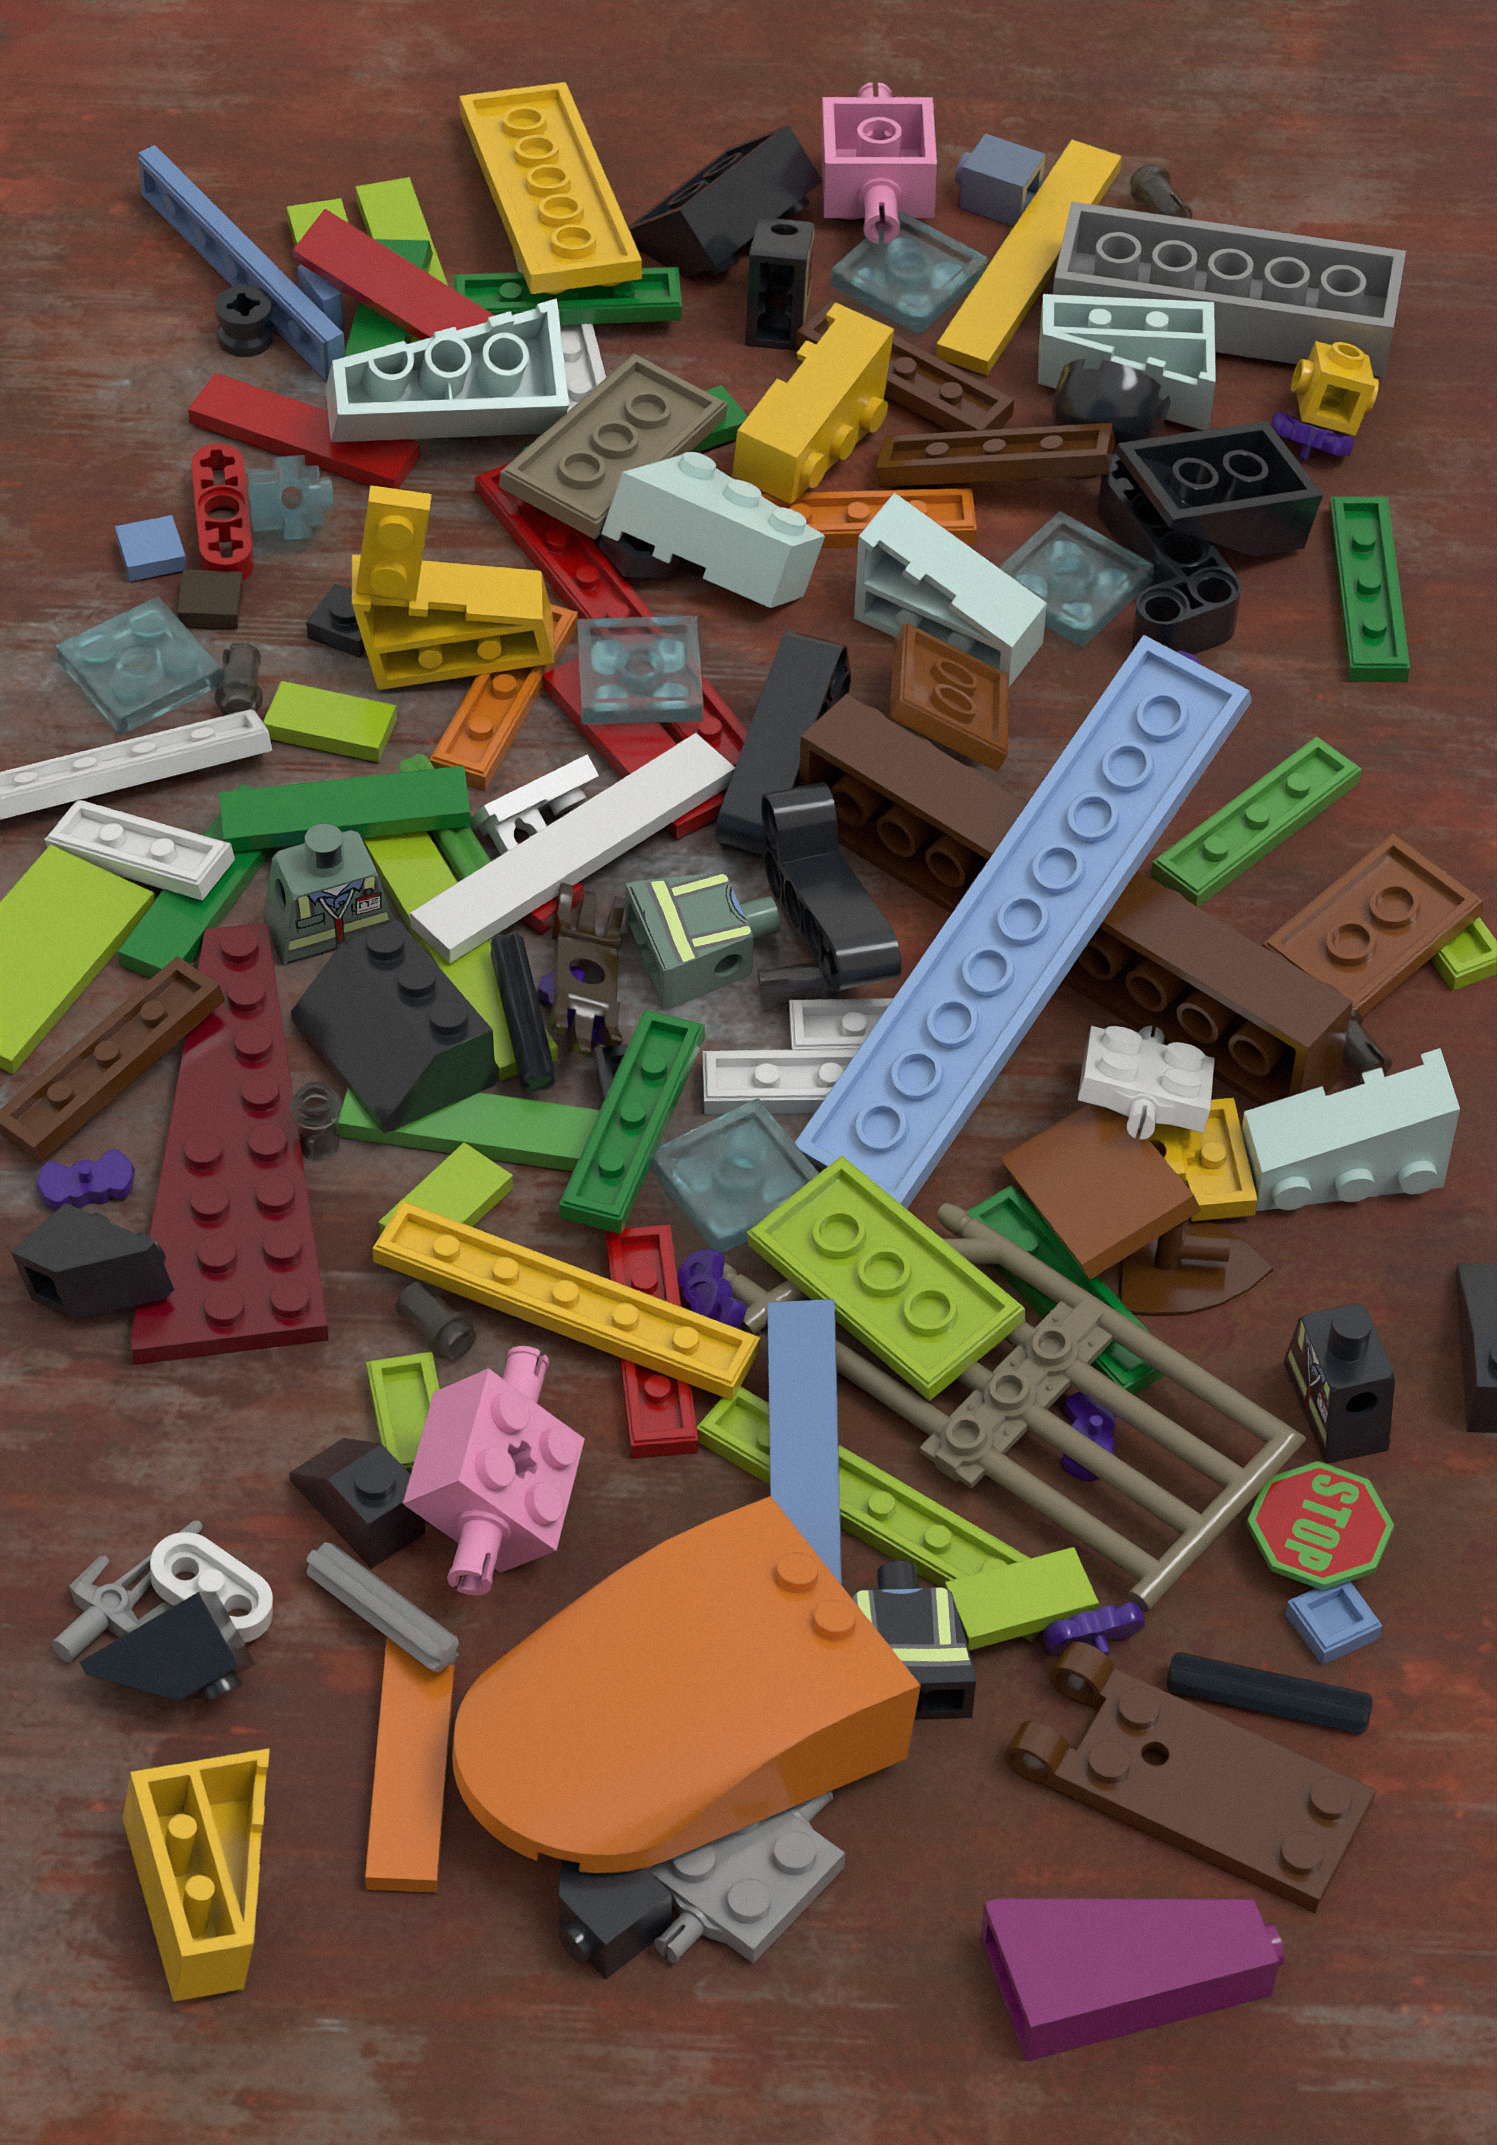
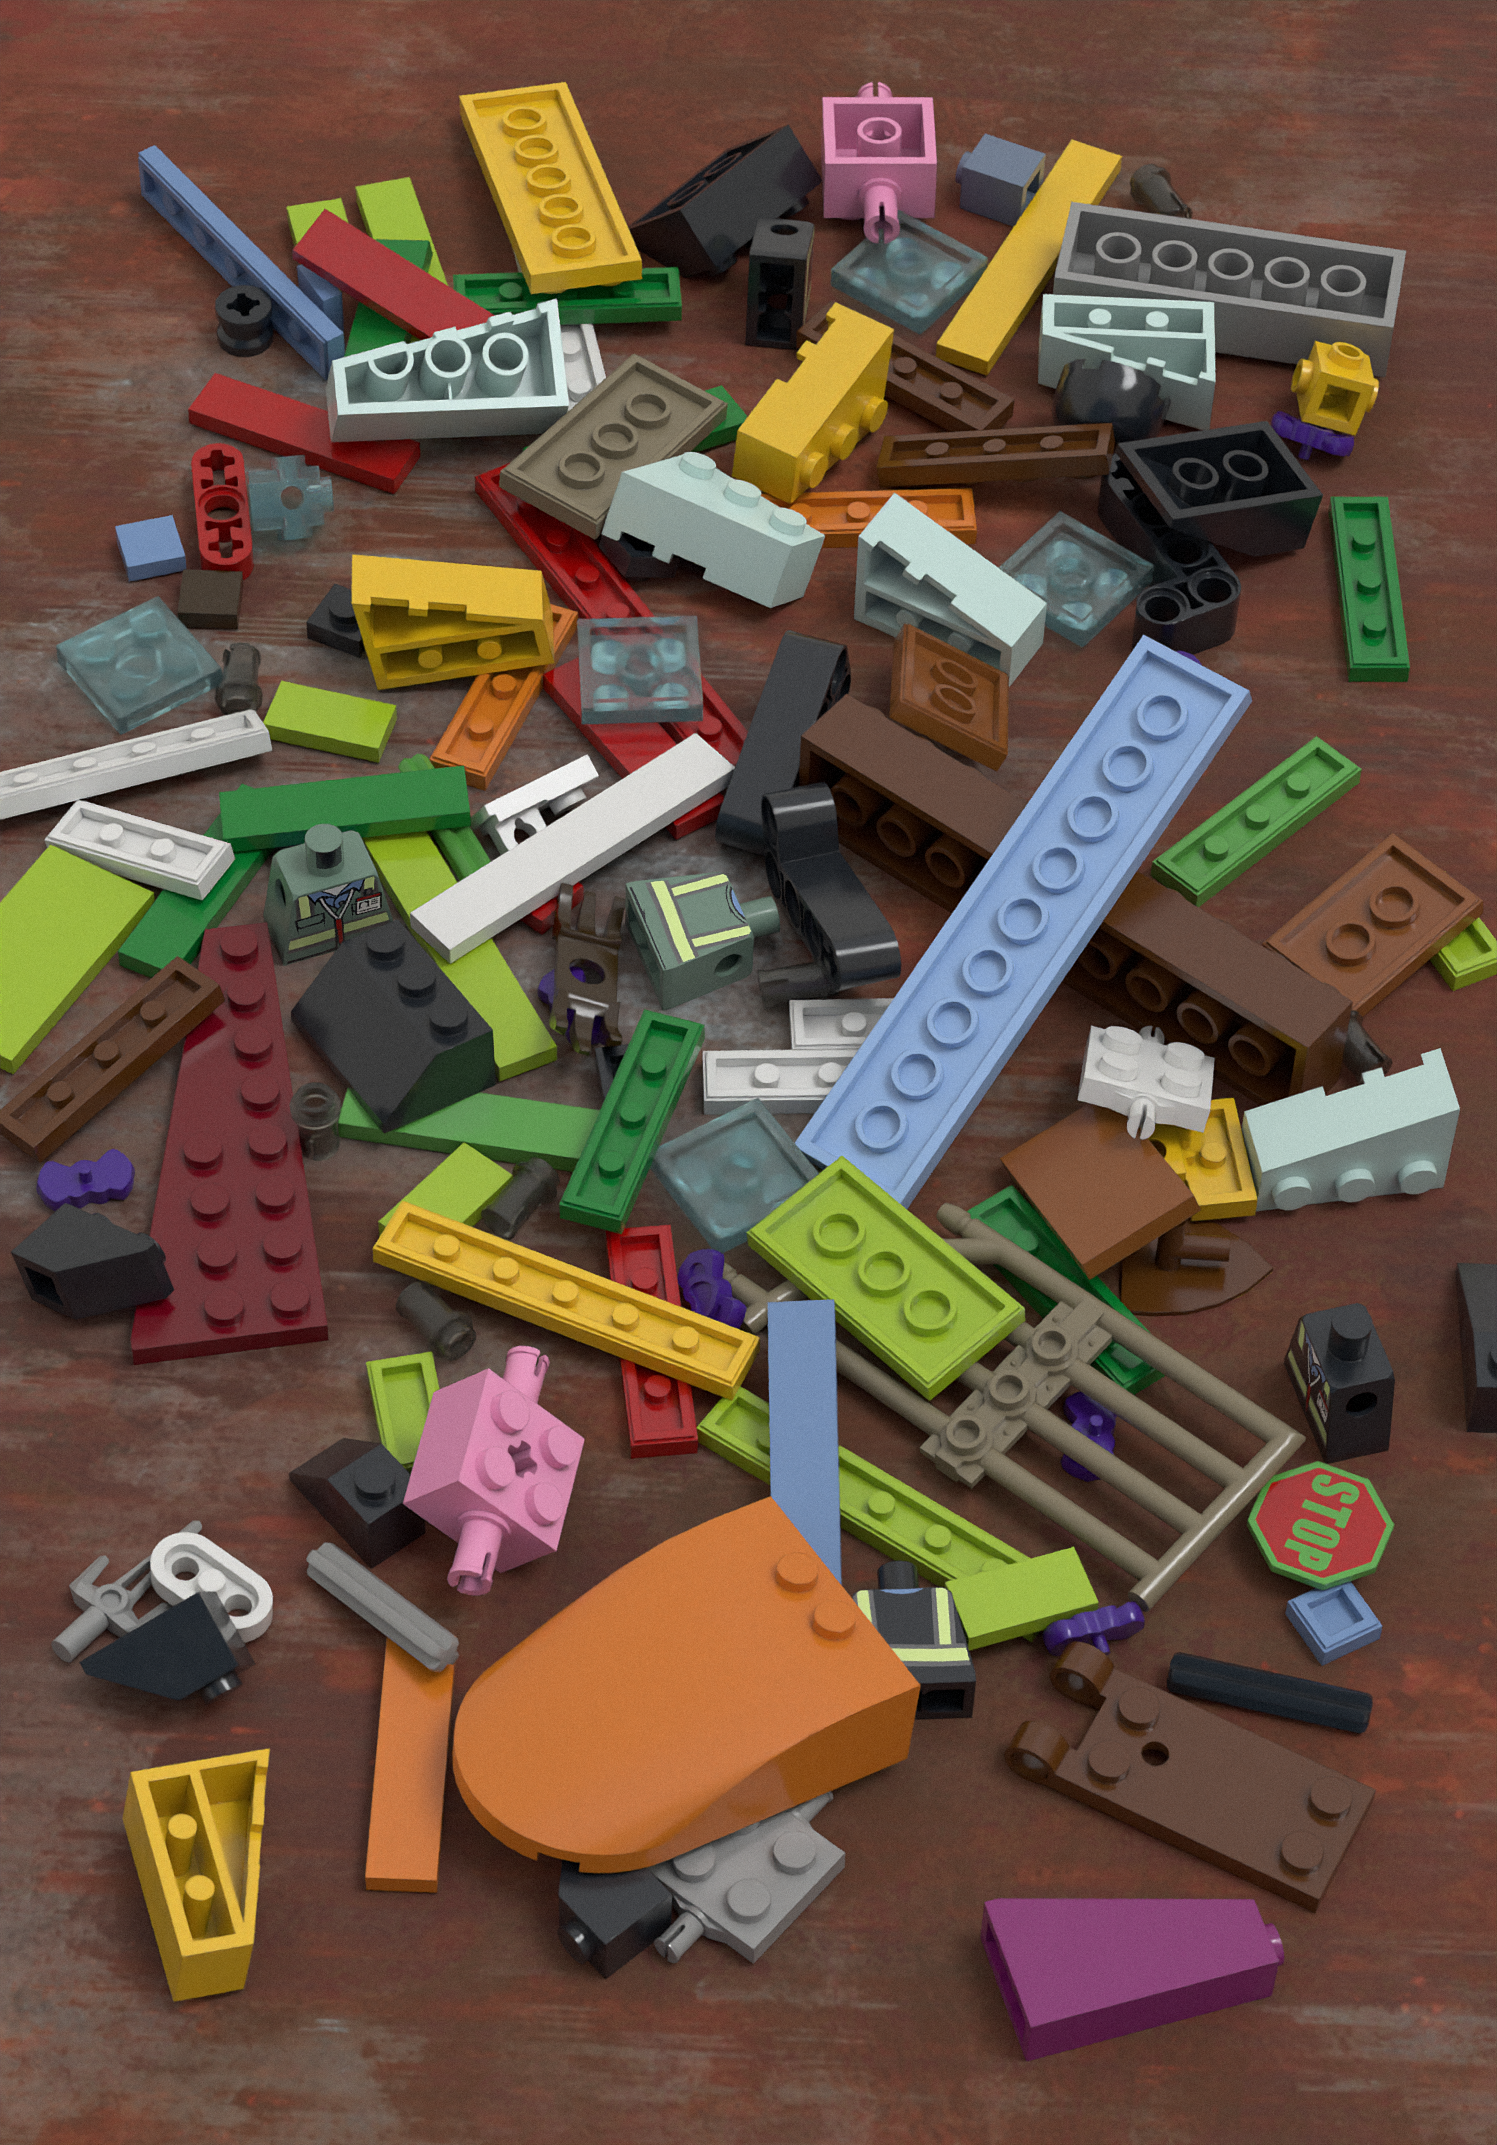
yellow plate [356,485,431,601] -> none
black axle [490,932,555,1093] -> none
none -> clear smoke pin [481,1157,560,1240]

